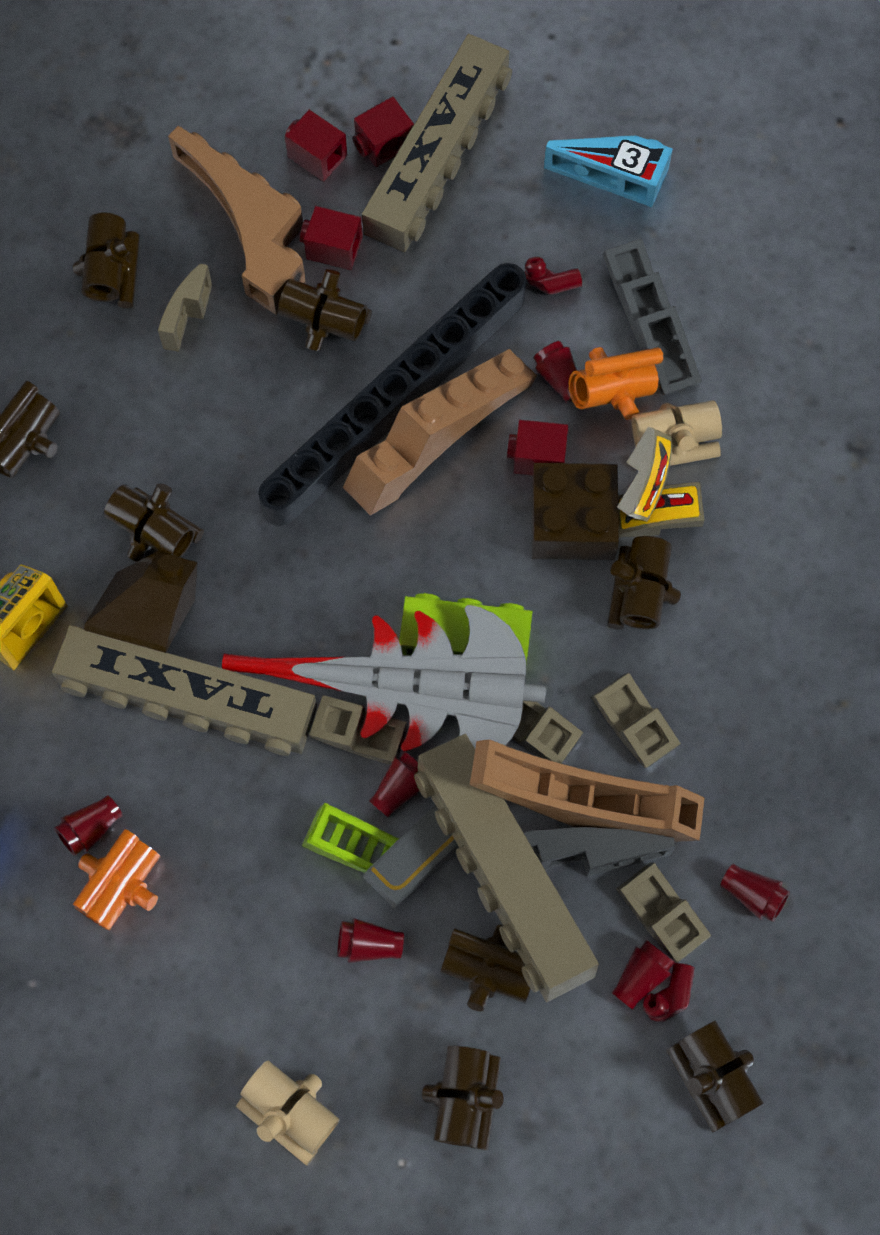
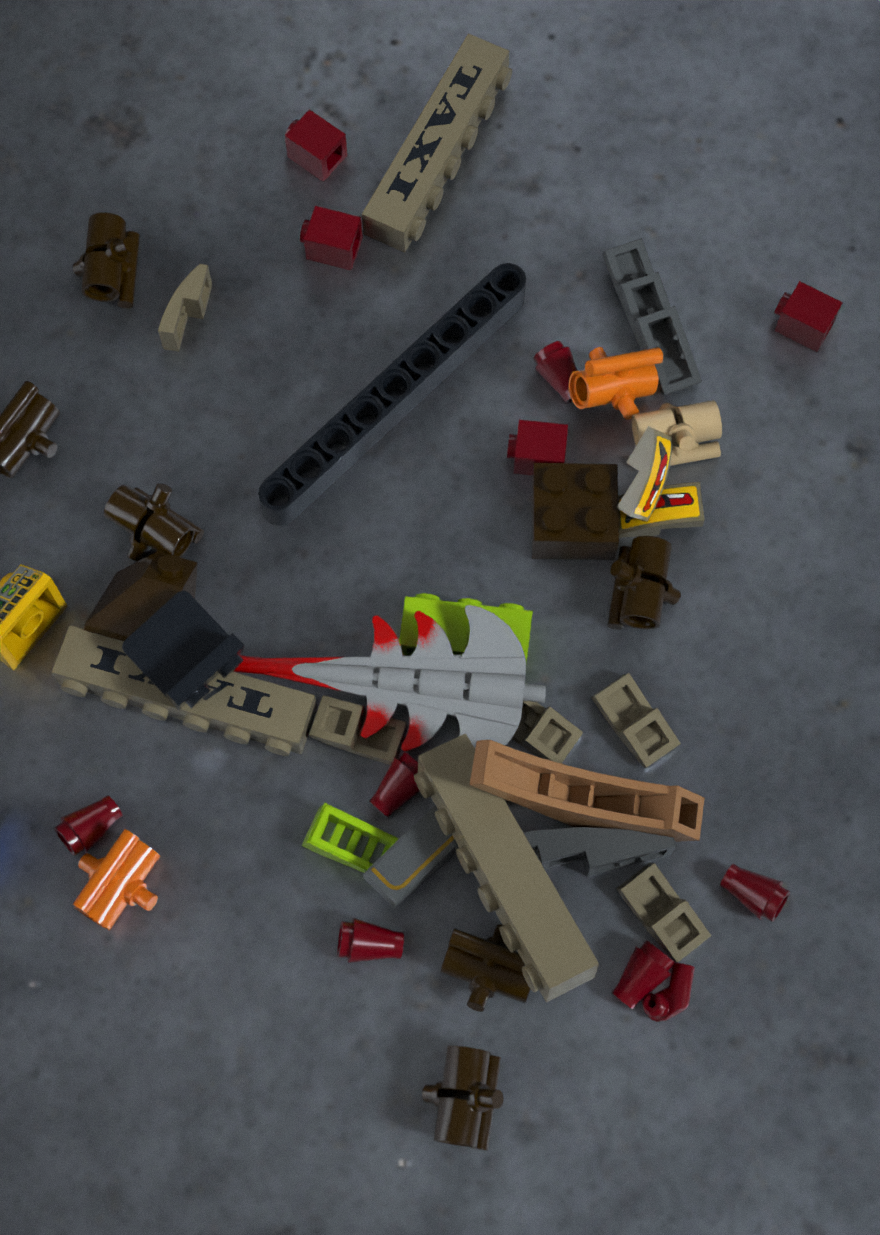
medium nougat arch [168,125,306,315] -> none
tan pin [236,1060,340,1166] -> none
dark brown pin [278,269,372,351] -> none
medium nougat arch [343,349,537,516] -> none
dark red brick [352,96,414,168] -> none
dark red arm [524,257,582,295] -> none
medium azure slope [544,135,673,207] -> none
dark brown pin [665,1020,764,1133] -> none
none -> black bracket [122,591,245,710]
none -> dark red brick [774,281,843,352]

